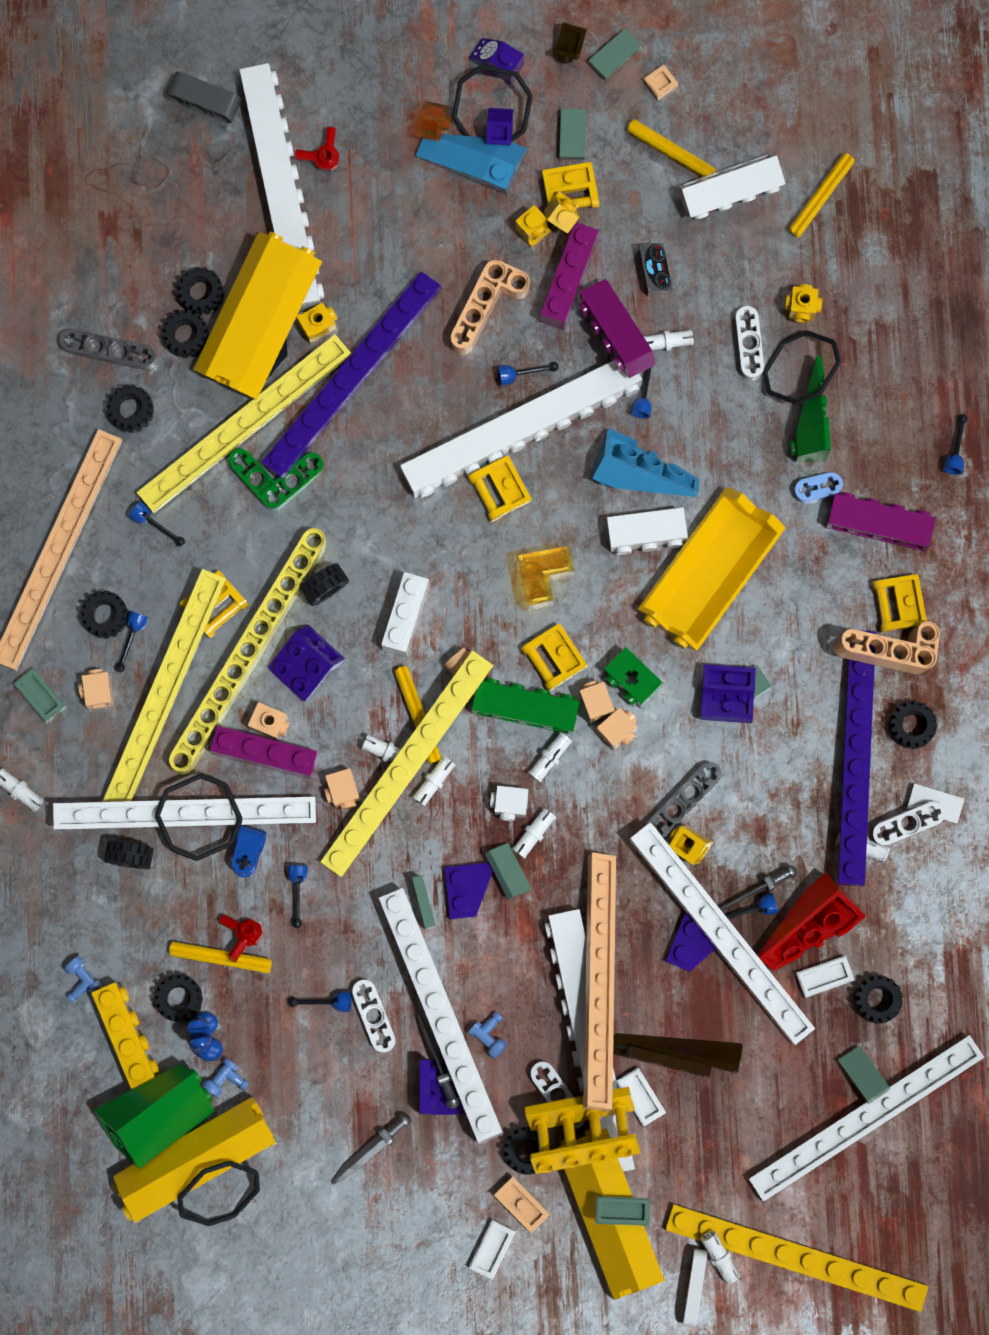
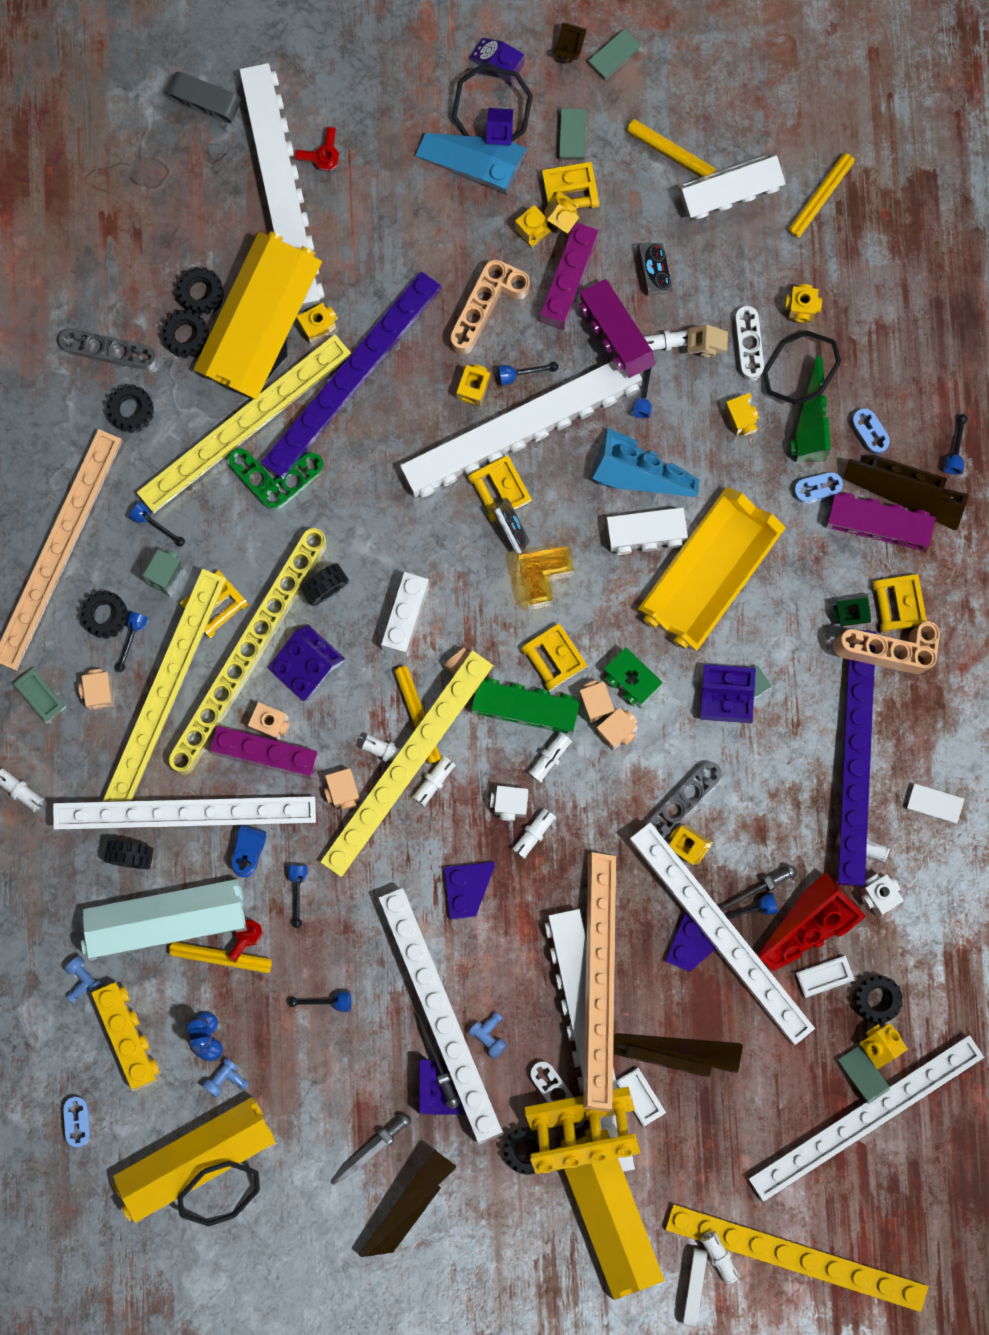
green slope [94,1064,215,1169] -> none
black tyre [154,974,203,1022] -> none
black piece [155,774,242,861] -> none
white beam [352,980,396,1053] -> none
sand green tile [412,875,436,931] -> none
clear orange brick [415,100,452,141] -> none
white tile [469,1220,516,1280] -> none
sand green tile [485,843,532,900] -> none
light nougat plate [494,1177,550,1233] -> none
sand green tile [595,1196,650,1226] -> none
light nougat tile [643,65,678,100] -> none
white beam [873,800,945,845] -> none
black tyre [889,701,937,749] -> none
none -> light blue beam [64,1097,91,1148]
none -> light aqua panel [80,879,247,960]
none -> sand green brick [143,549,186,598]
none -> dark brown wedge [358,1150,457,1257]
none -> yellow brick [456,364,491,407]
none -> slope [491,498,530,554]
none -> tan brick [687,325,728,357]
none -> yellow brick [725,393,759,436]
none -> dark green brick [833,593,872,627]
none -> dark brown wedge [844,455,969,530]
none -> light blue beam [852,409,890,455]
none -> white brick [860,874,904,916]
none -> yellow brick [860,1023,908,1070]

